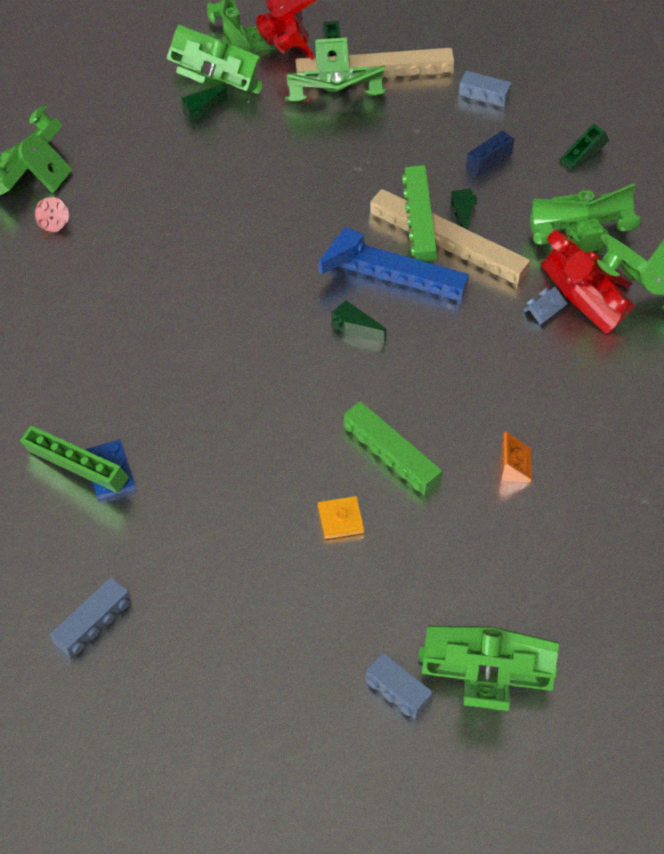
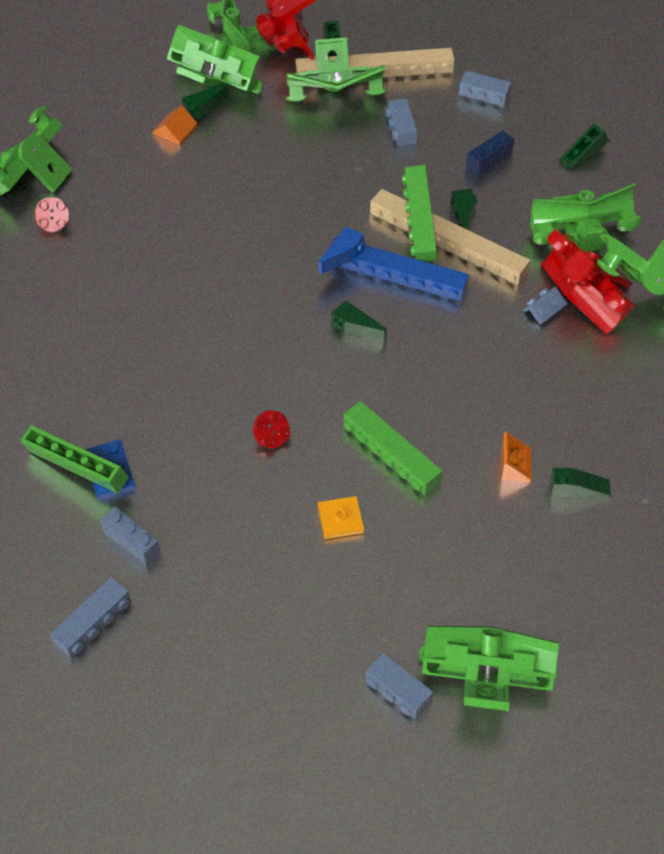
none -> sand blue brick [101,507,161,566]
none -> orange slope [153,106,197,145]
none -> red plate [252,410,291,449]
none -> sand blue brick [385,98,417,146]
none -> dark green slope [550,468,611,498]

